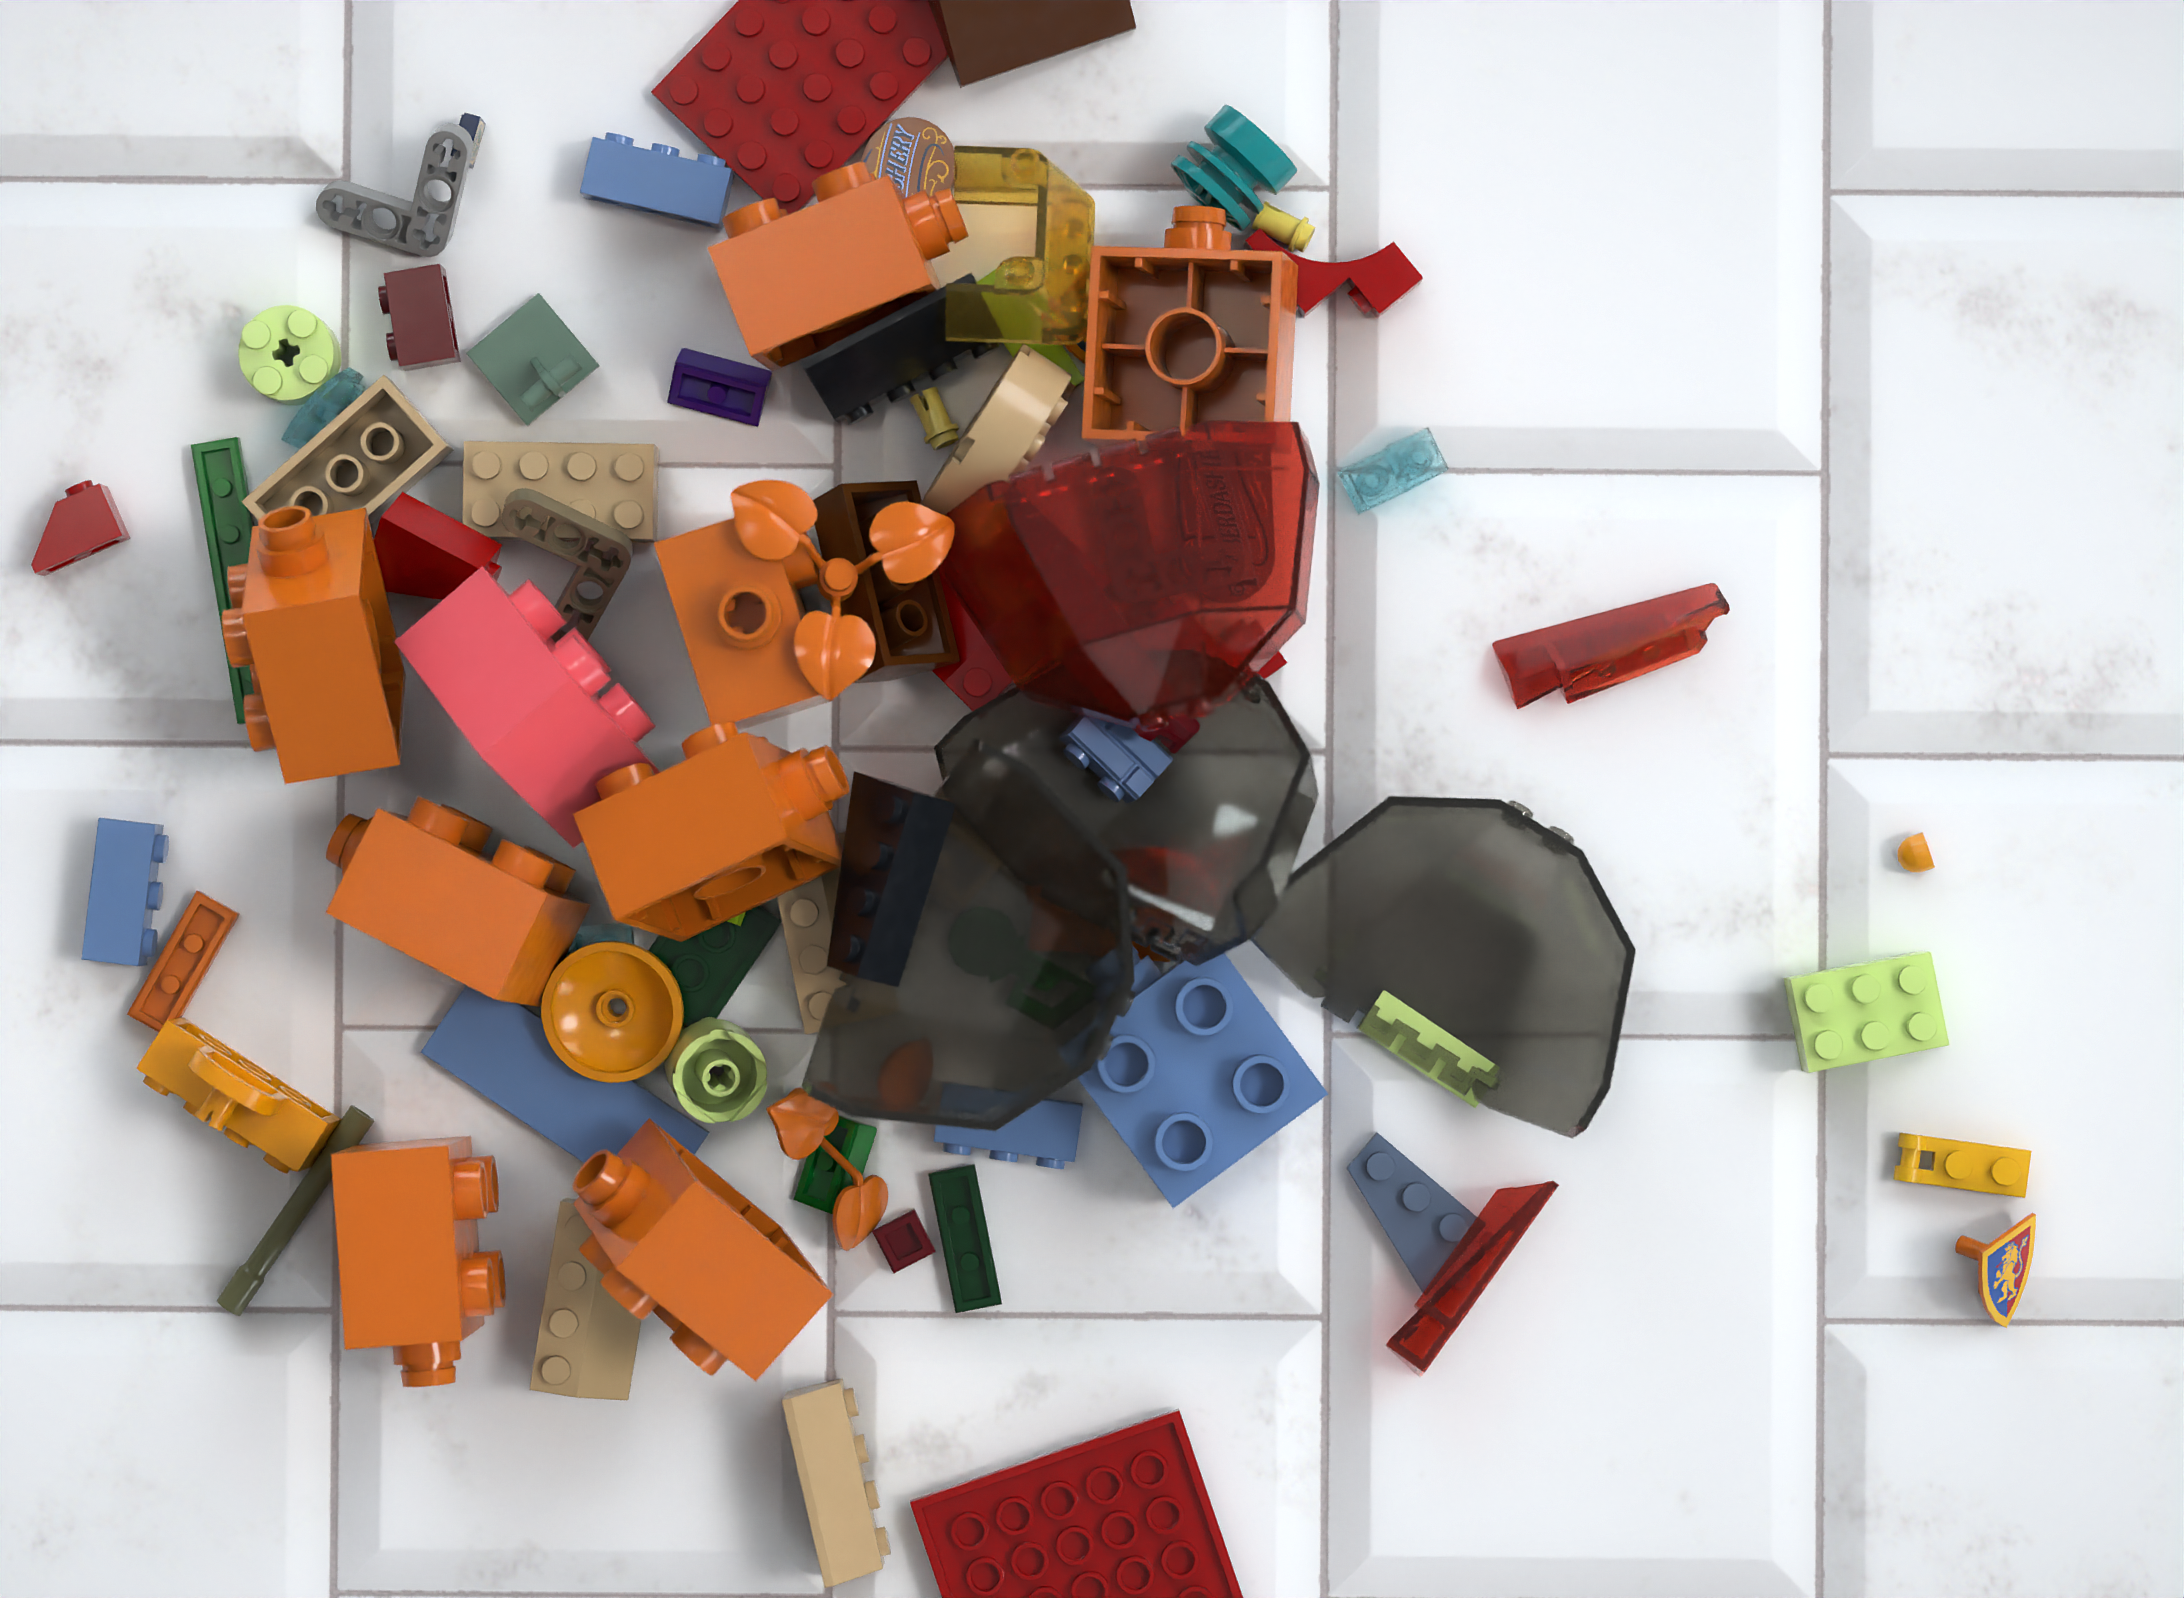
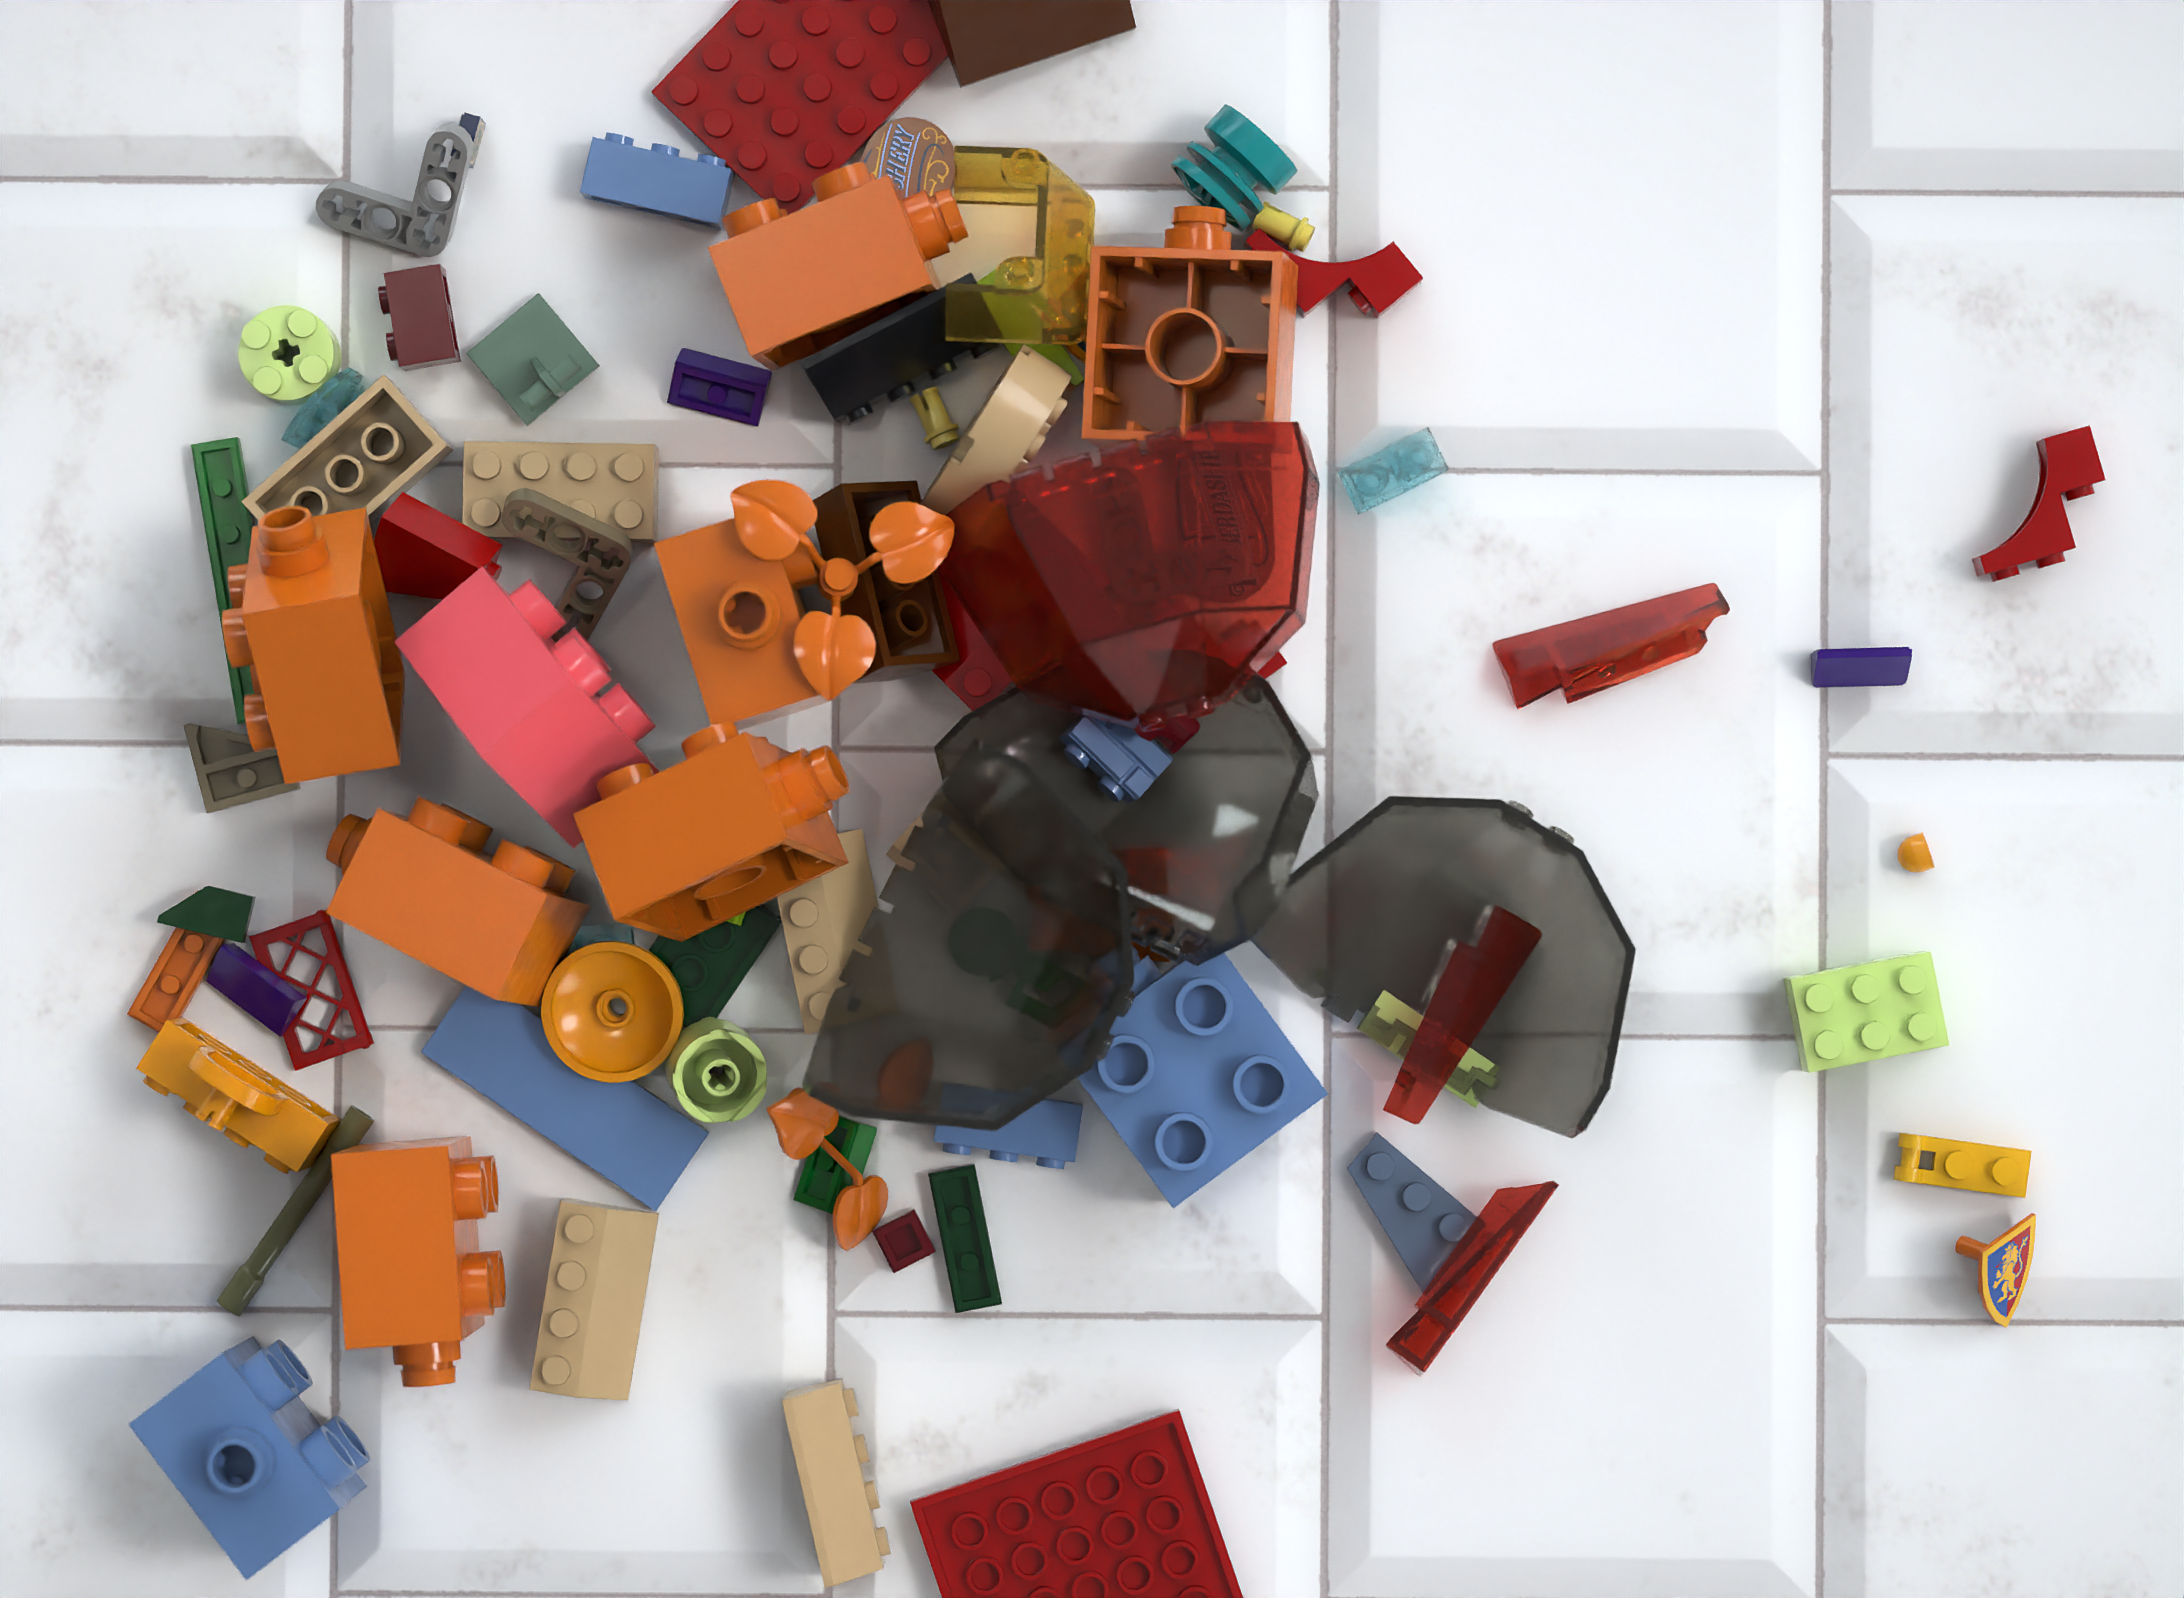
red slope [31,480,130,576] -> none
medium blue brick [81,818,169,966] -> none
orange brick [573,1118,833,1382] -> none
black wedge [827,771,956,988] -> none
none -> medium blue brick [128,1336,370,1580]
none -> dark green tile [157,886,256,943]
none -> dark tan wing [183,723,301,813]
none -> dark purple slope [206,943,307,1037]
none -> red window [249,910,374,1071]
none -> clear red wedge [1383,905,1542,1125]
none -> dark purple slope [1811,647,1912,688]
none -> red arch [1972,425,2106,582]

